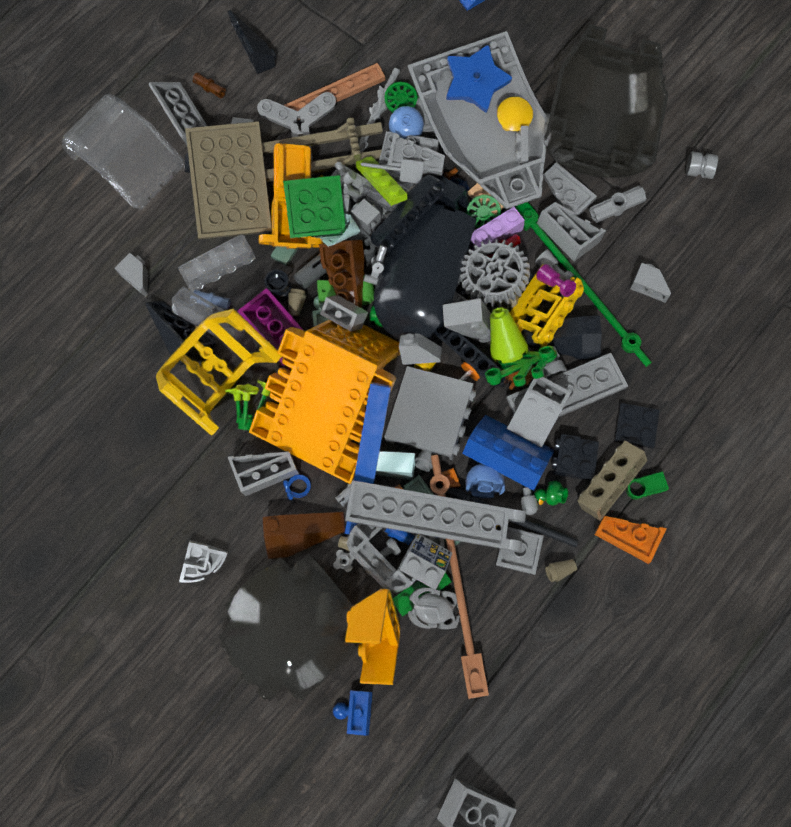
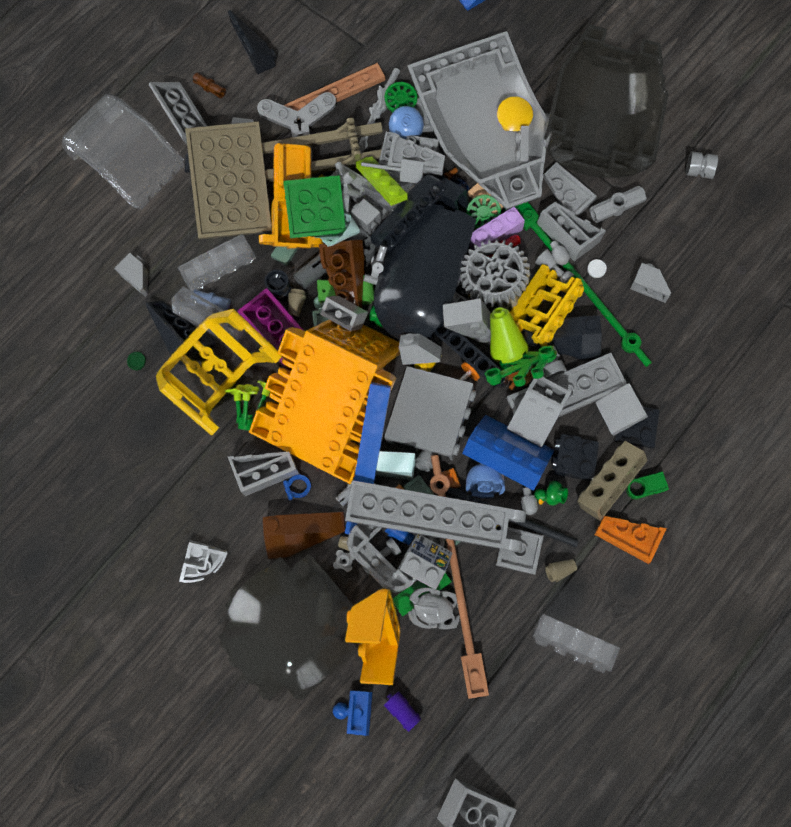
blue plate [446,45,512,113] -> none
magenta piece [537,264,576,297] -> none
none -> dark green piece [127,352,146,371]
none -> dark purple piece [384,691,421,732]
none -> clear brick [532,614,620,673]
none -> light grey cylinder [550,241,570,265]
none -> white piece [587,259,607,278]
none -> light grey tile [595,383,648,436]

